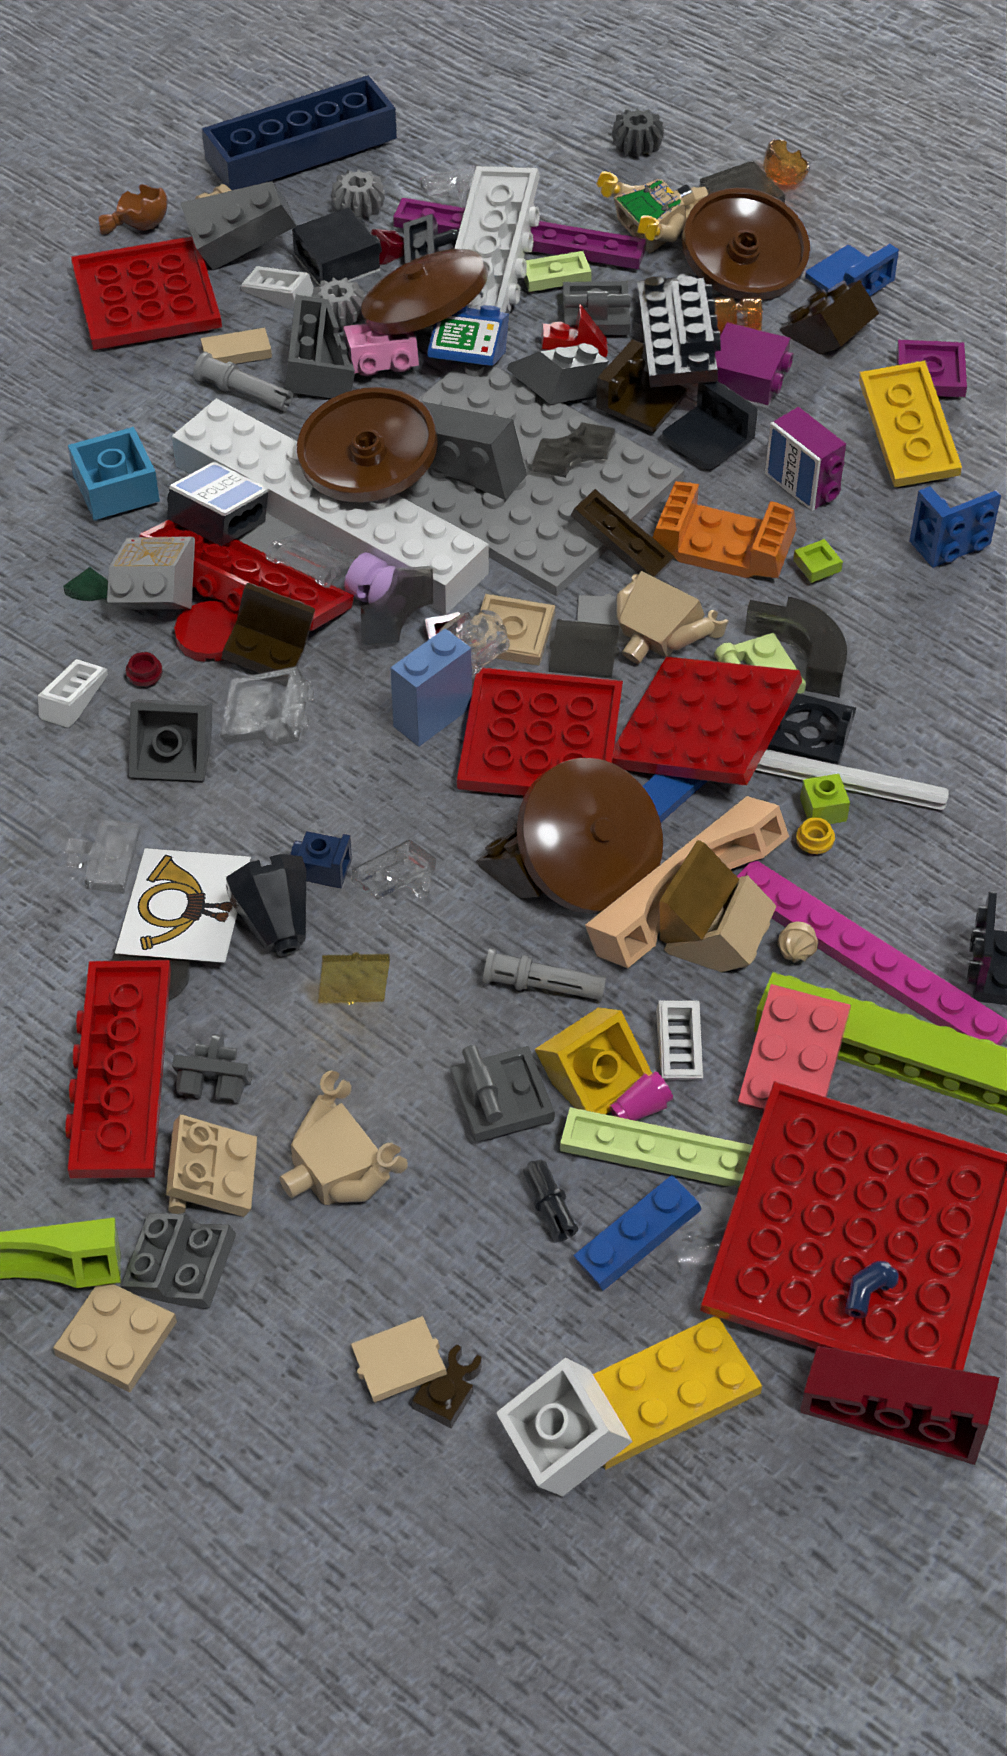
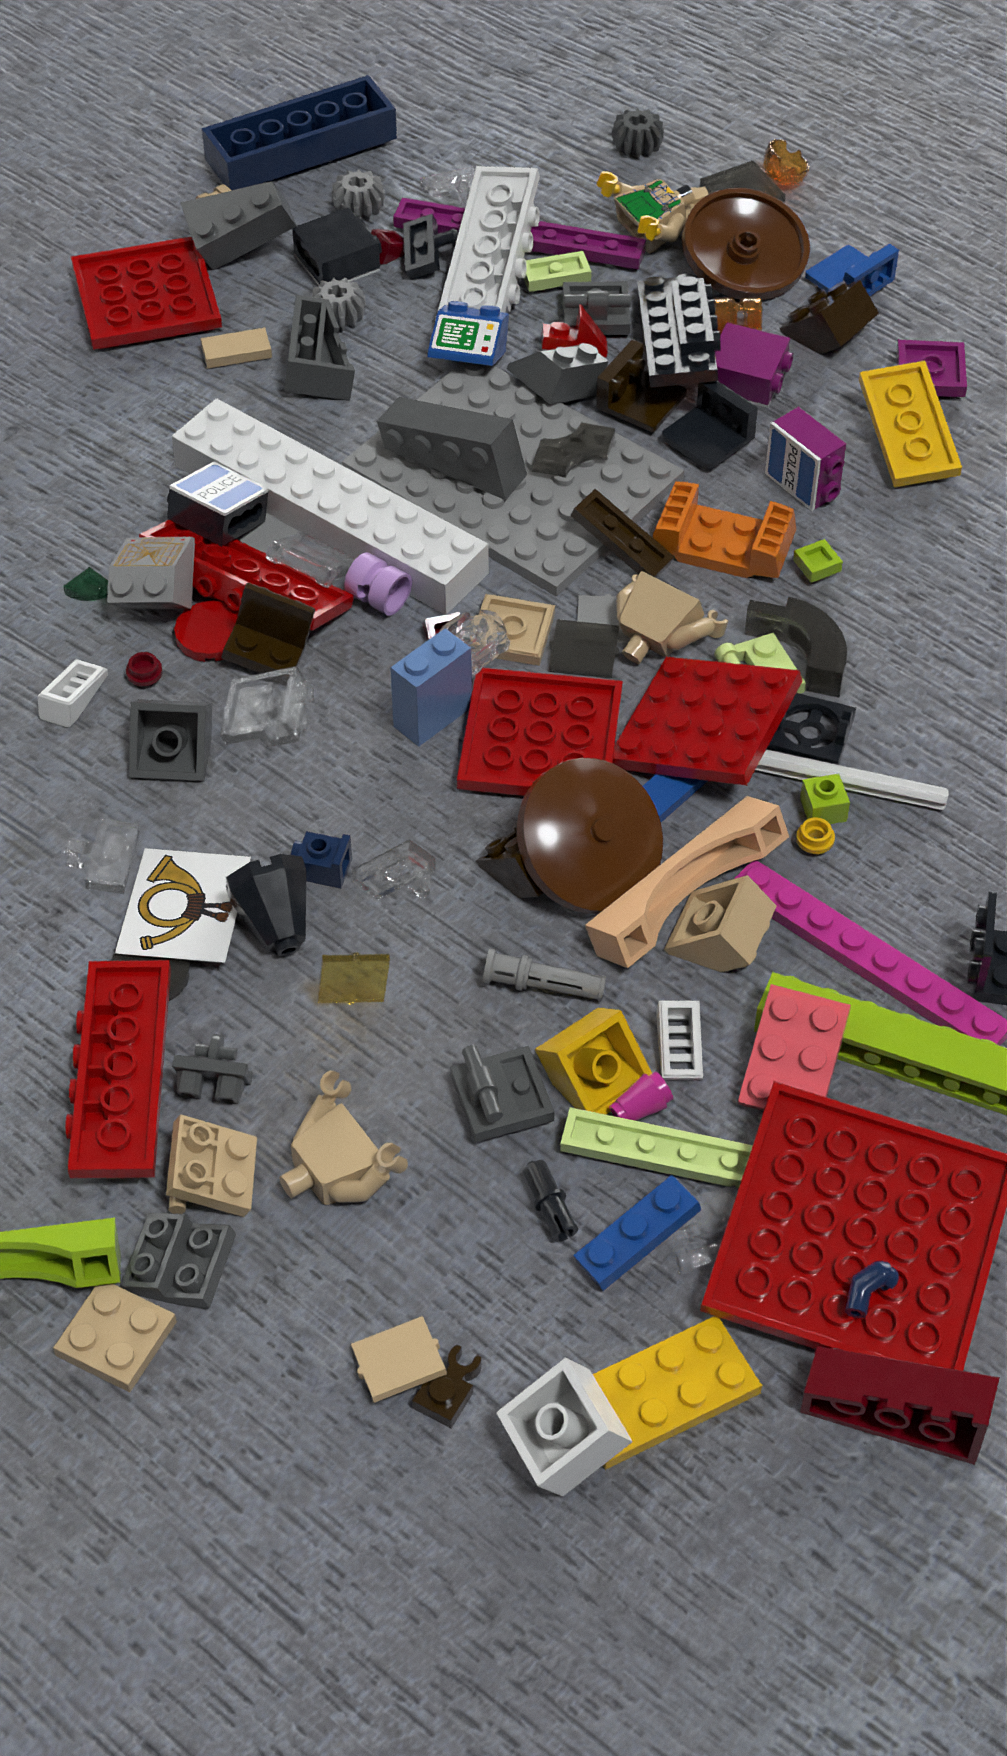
dark azure brick [68,427,160,520] -> none
dark orange hair [99,184,168,234] -> none
light grey pin [193,352,293,412] -> none
white slope [240,266,314,310] -> none
reddish brown dish [297,387,438,502] -> none
bright pink plate [343,324,419,376] -> none
reddish brown dish [361,249,488,334] -> none
clear smoke tile [361,566,433,645] -> none
pearl gold slope [660,840,739,943] -> none
tan plate [778,922,818,963] -> none
blue bracket [909,486,1001,568] -> none

